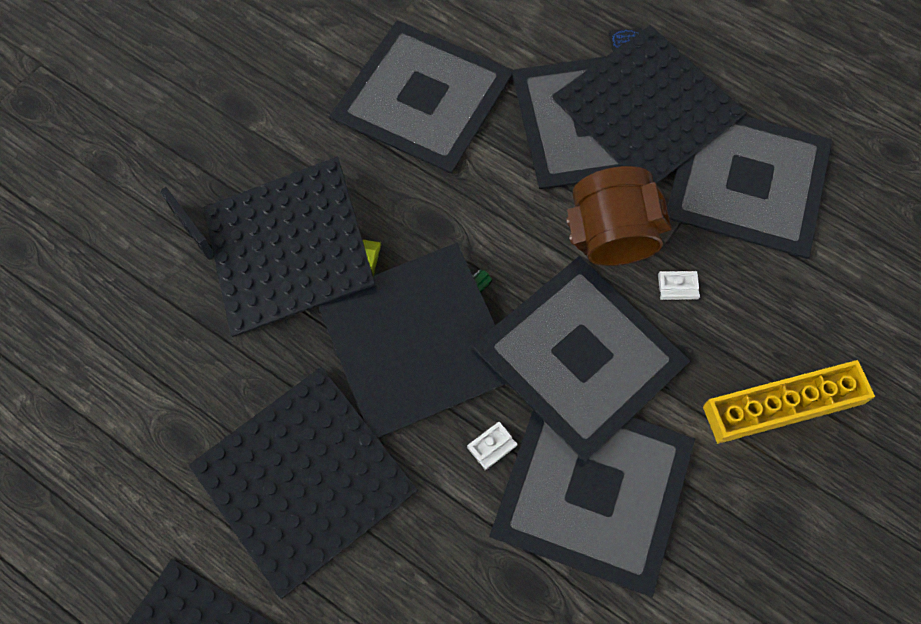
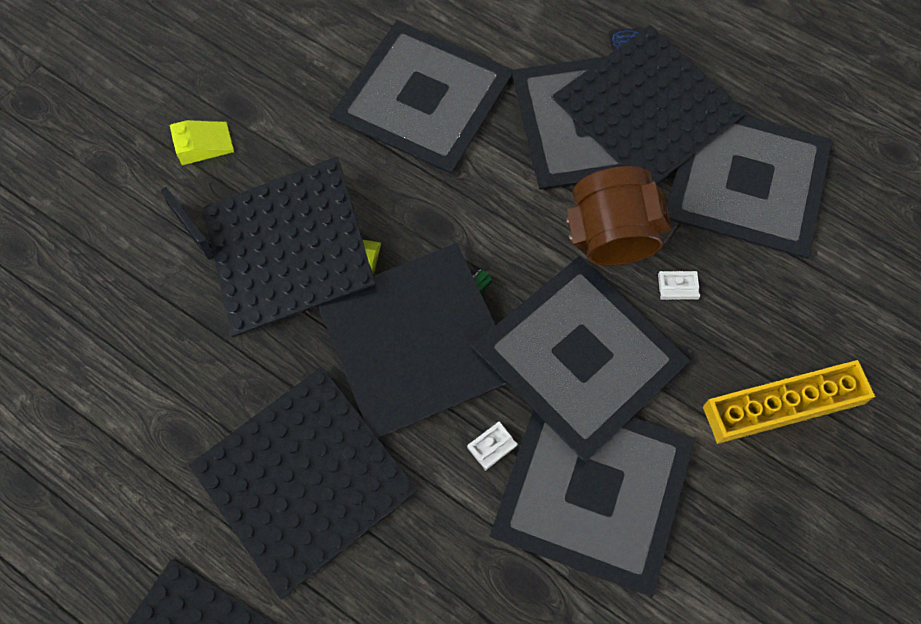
none -> neon yellow slope [170,120,234,165]

